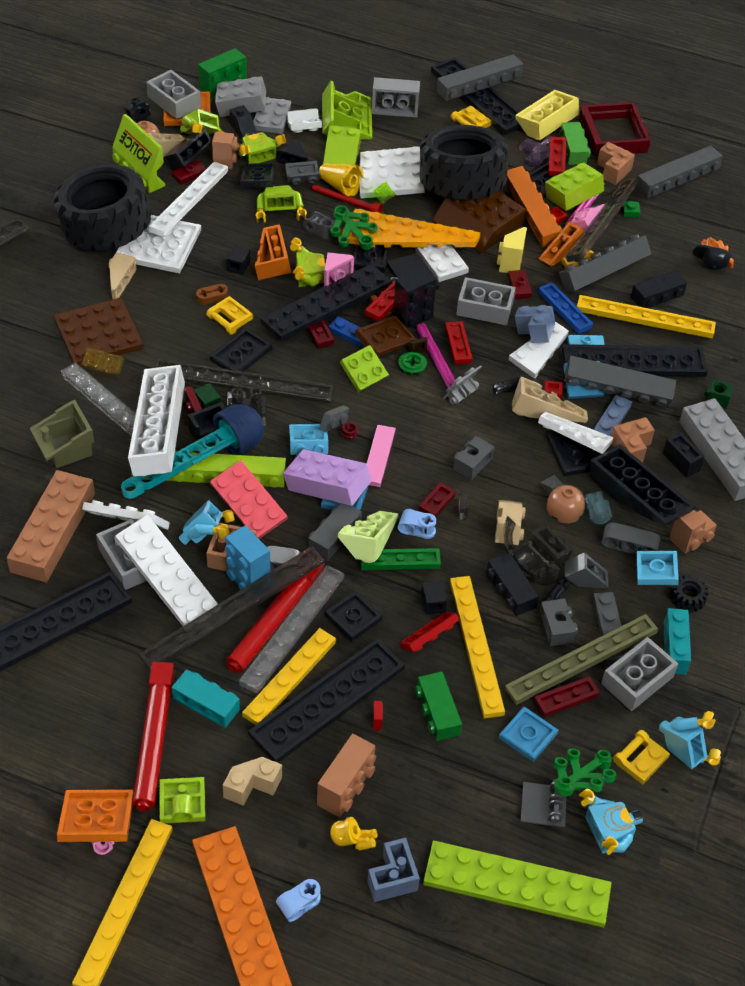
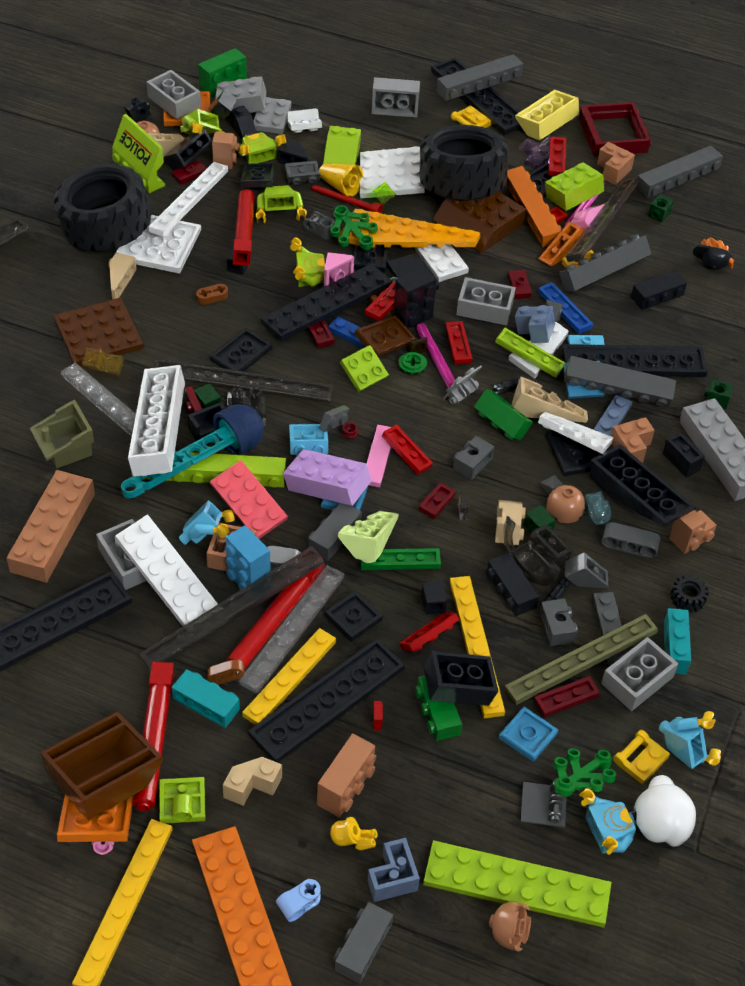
white wing [82,500,170,530] -> none
yellow plate [206,296,253,335] -> none
orange wedge [255,224,291,280] -> none
lime piece [322,81,372,140] -> none
light blue piece [398,509,436,539] -> none
light yellow slope [497,227,527,273] -> none
red tile [544,380,563,400] -> none
bright green brick [560,122,591,165] -> none
yellow plate [577,295,716,339] -> none
green plate [622,201,641,217] -> none
medium azure plate [637,551,679,585] -> none
none -> reddish brown slope [40,711,163,820]
none -> dark orange beam [207,660,244,685]
none -> slope [208,90,237,119]
none -> red brick [233,189,255,266]
none -> dark grey brick [333,902,394,984]
none -> red plate [382,425,433,475]
none -> black brick [423,651,498,706]
none -> green brick [474,389,533,440]
none -> nougat cylinder [489,902,531,952]
none -> lime tile [495,328,565,378]
none -> dark green brick [524,505,556,540]
none -> dark grey slope [546,299,563,322]
none -> white piece [634,775,696,847]
none -> dark green brick [648,194,674,223]

